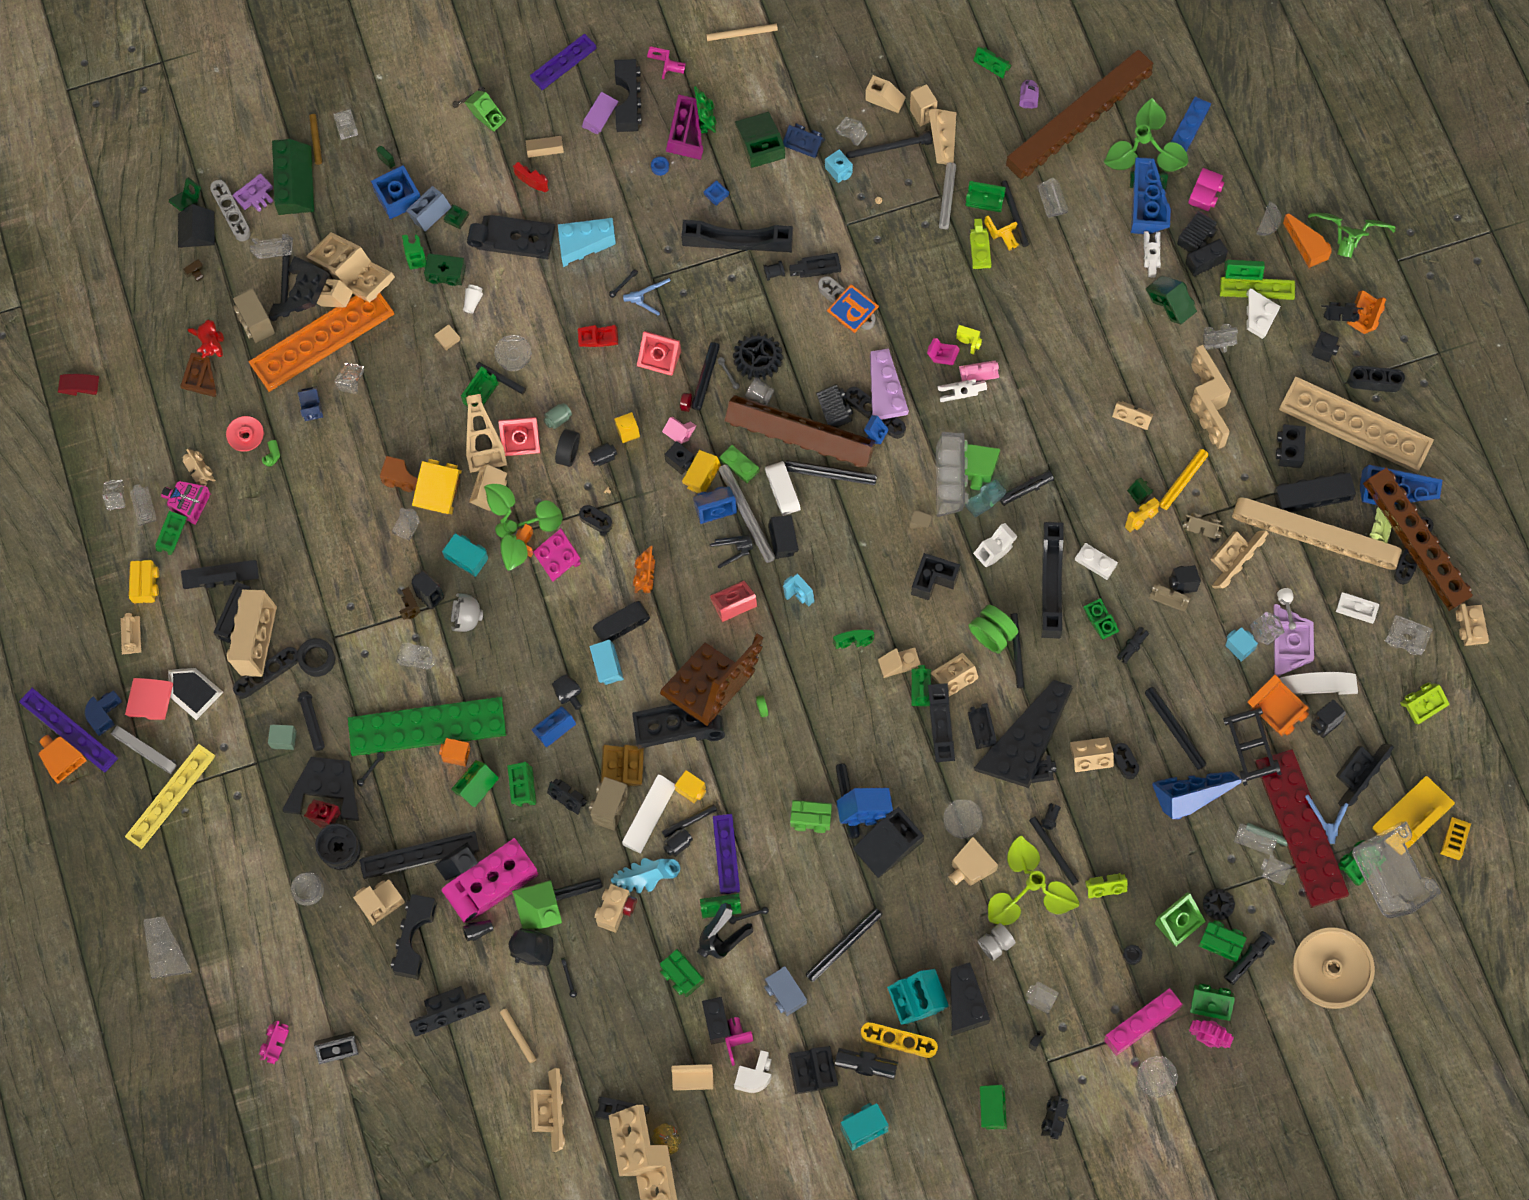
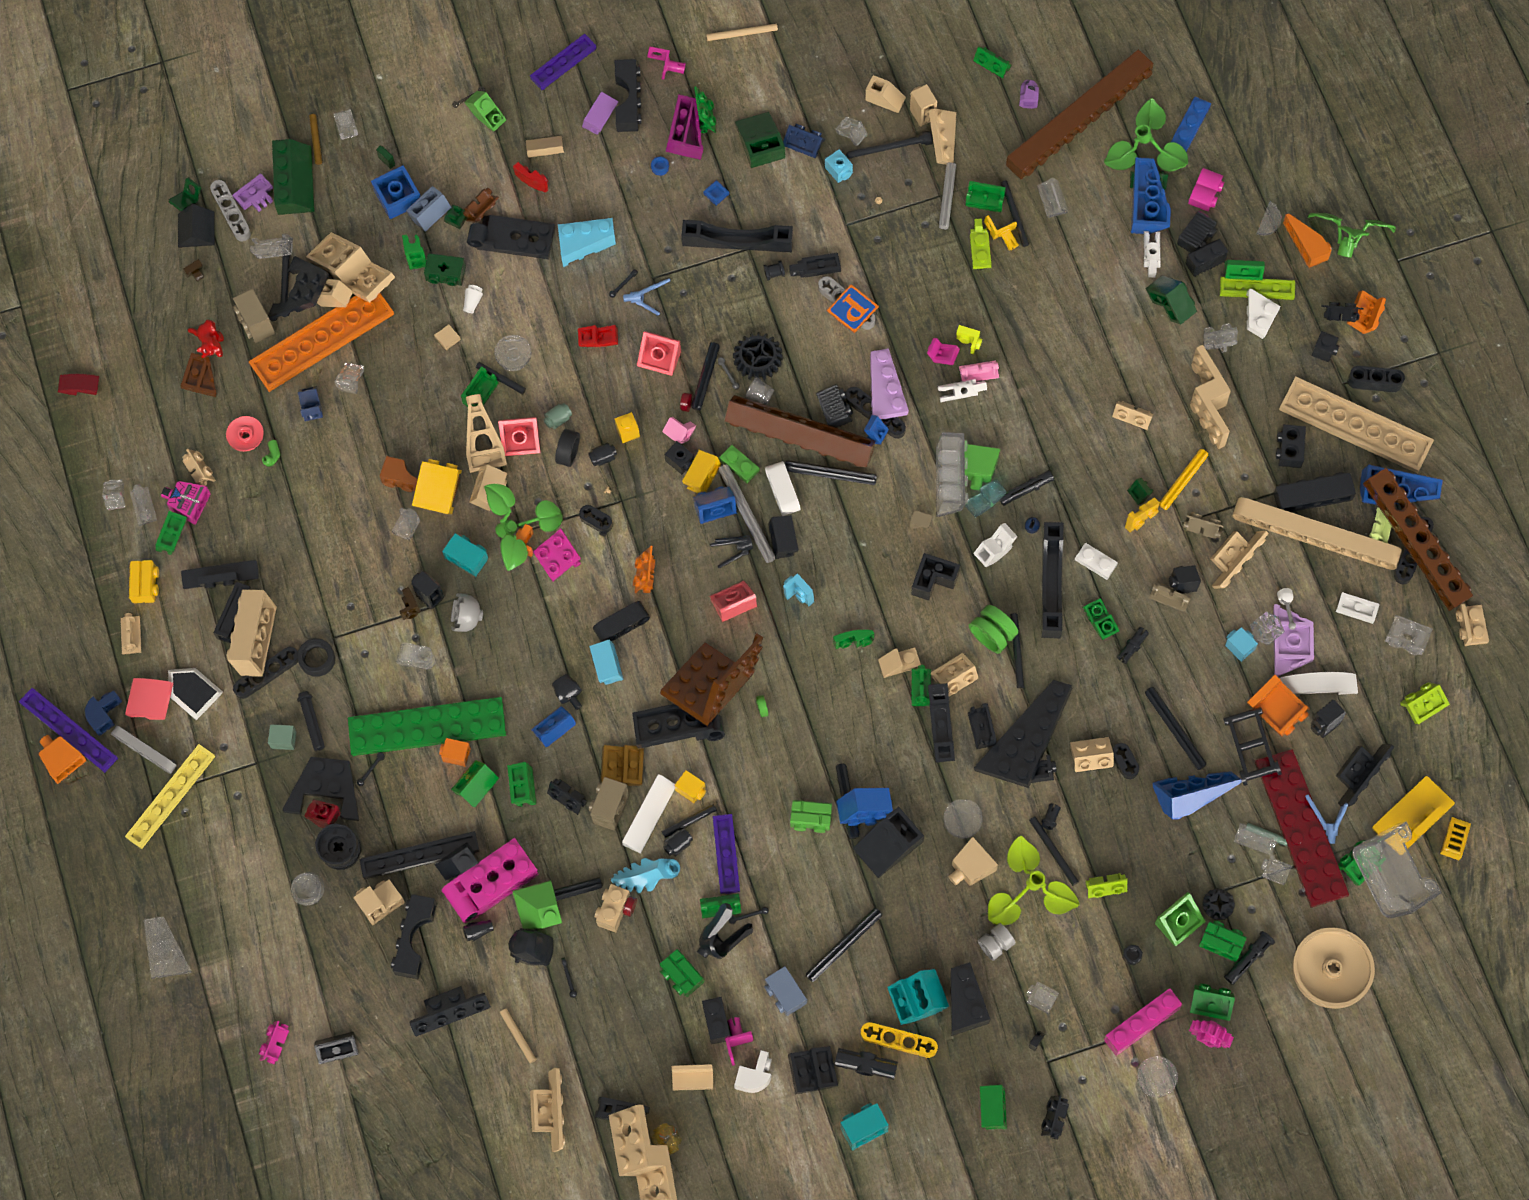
none -> reddish brown hinge [463,188,499,223]
none -> dark blue hinge [1025,517,1040,534]

